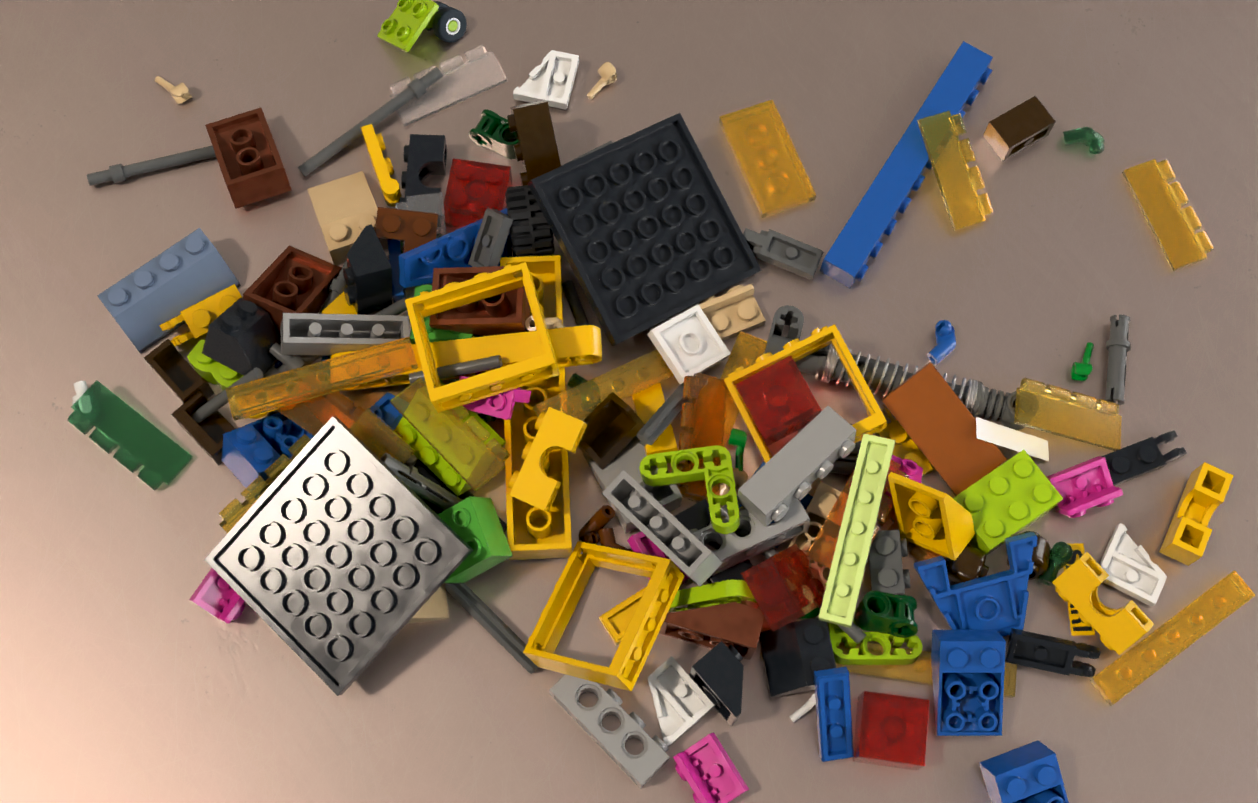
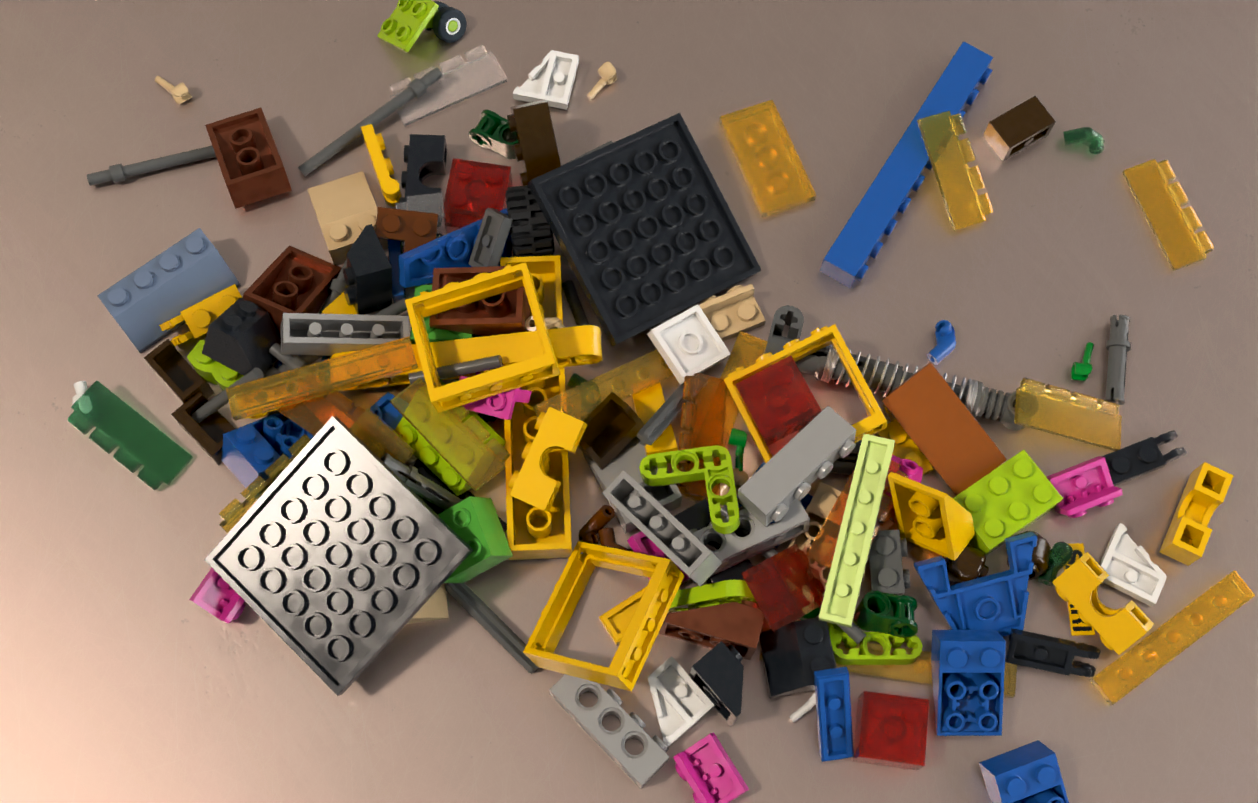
dark grey hinge [743,228,824,280] -> none
white sticker [976,417,1049,462] -> none

